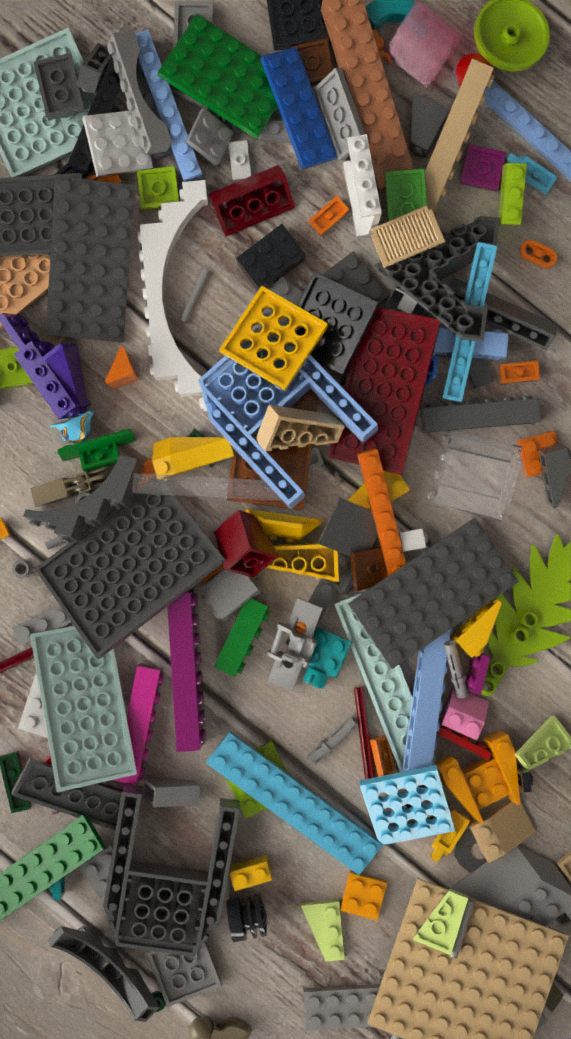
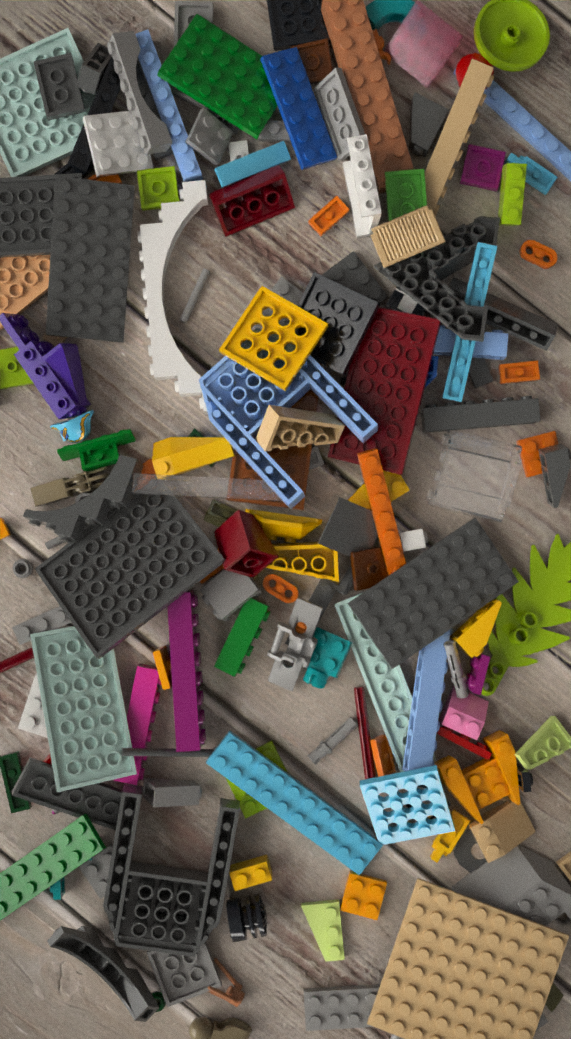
orange slope [105,346,140,389] -> none
black brick [236,224,305,291] -> none
yellowish green wing [413,889,469,955] -> none
light grey bar [450,898,474,959] -> none
none -> dark grey bar [121,747,216,757]
none -> light orange plate [153,645,172,690]
none -> olive slope [204,499,238,527]
none -> nougat plant [208,958,245,1007]
none -> medium azure tile [214,141,291,188]
none -> orange plate [263,574,298,603]

